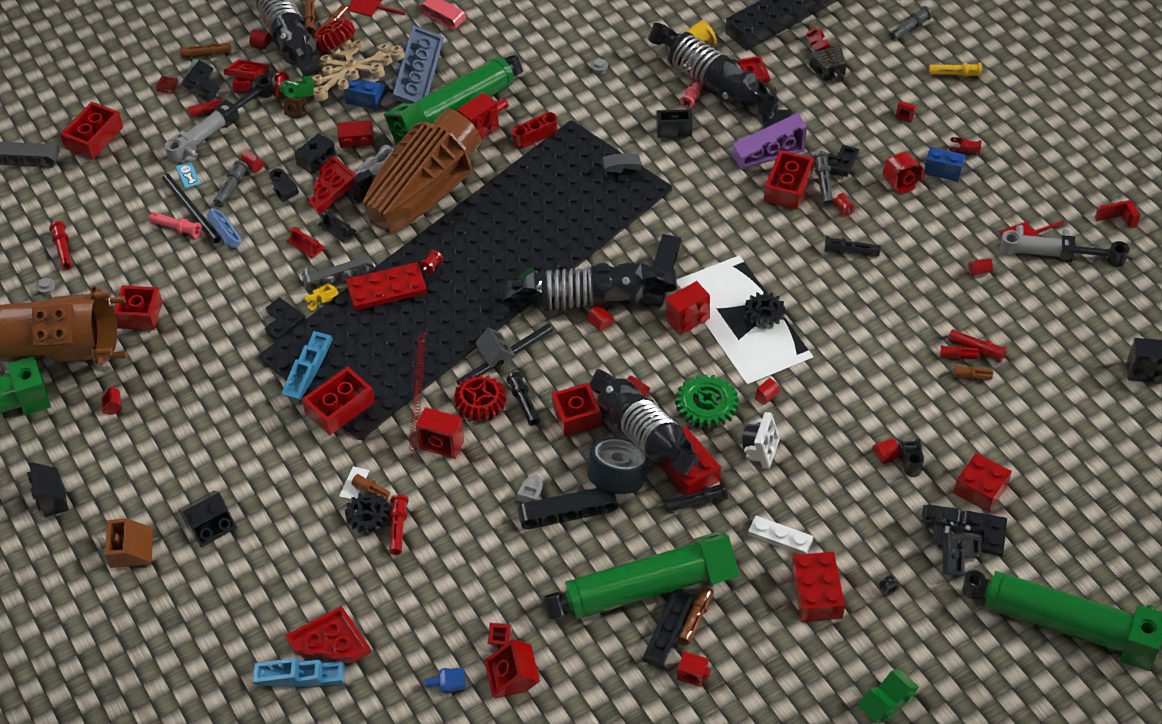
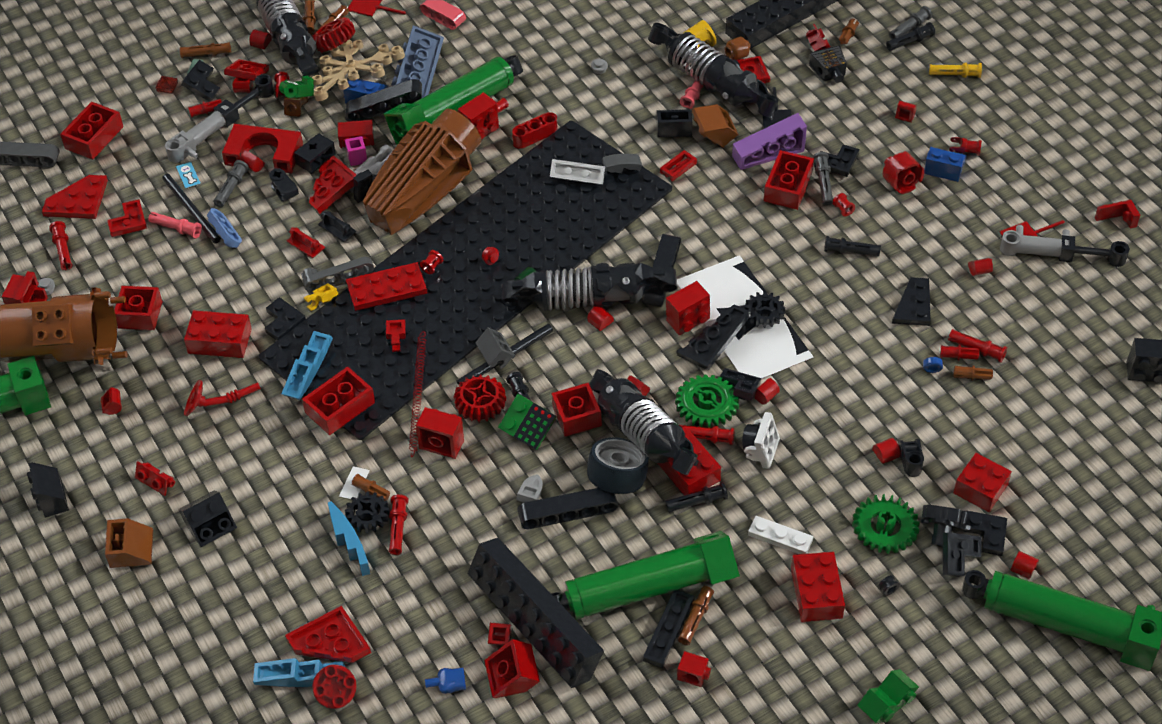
none -> red plate [1,271,48,304]
none -> red plate [42,175,108,219]
none -> red plate [107,199,147,237]
none -> red hinge [135,461,175,496]
none -> red brick [184,310,252,358]
none -> red dish [184,380,261,416]
none -> red arch [222,124,303,174]
none -> red tile [312,665,356,709]
none -> dark azure slope [328,501,370,576]
none -> black beam [345,79,422,122]
none -> dark pink brick [345,136,367,166]
none -> red plate [386,320,406,352]
none -> black brick [467,538,604,688]
none -> red plate [482,247,499,265]
none -> slope [498,394,557,450]
none -> white plate [550,159,605,184]
none -> red tile [660,150,697,182]
none -> black wing [676,304,751,371]
none -> red pin [679,425,735,445]
none -> dark orange slope [692,104,739,147]
none -> black plate [720,368,762,401]
none -> dark orange head [725,37,751,60]
none -> dark orange axle [839,18,859,45]
none -> green gear [852,494,920,554]
none -> black pin [886,22,935,51]
none -> black wing [892,277,931,326]
none -> blue tile [923,357,943,373]
none -> red brick [1010,551,1039,579]

